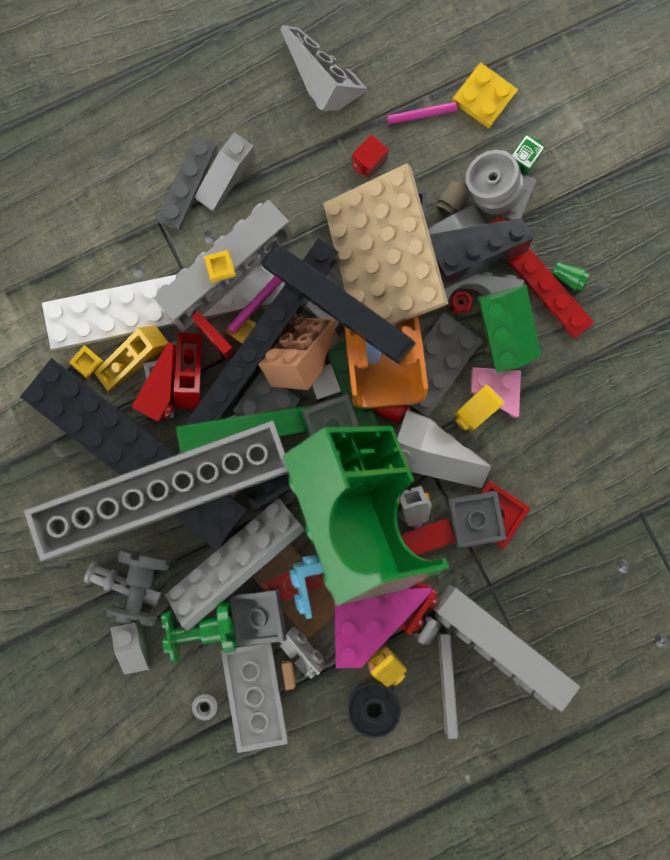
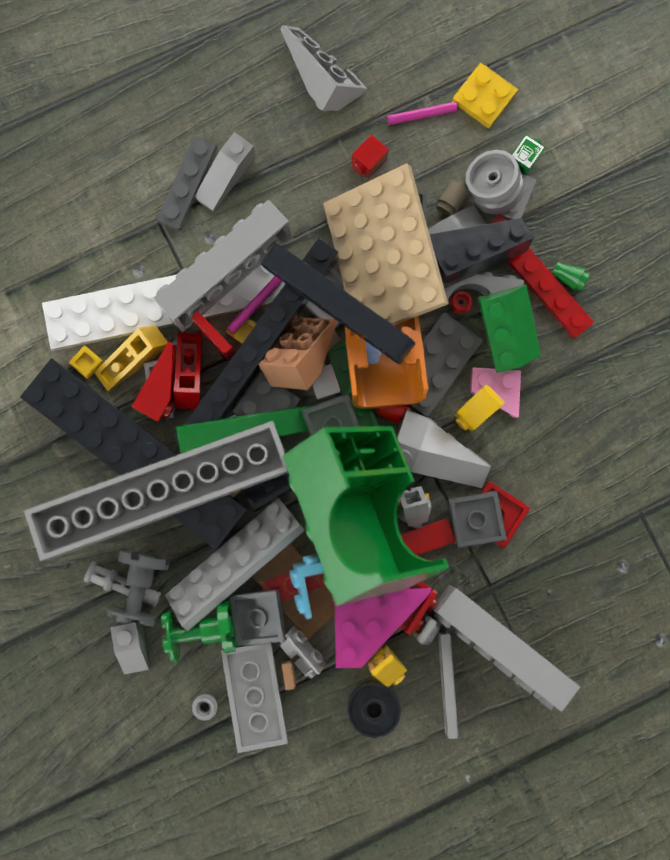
yellow tile [204,250,236,283] -> none

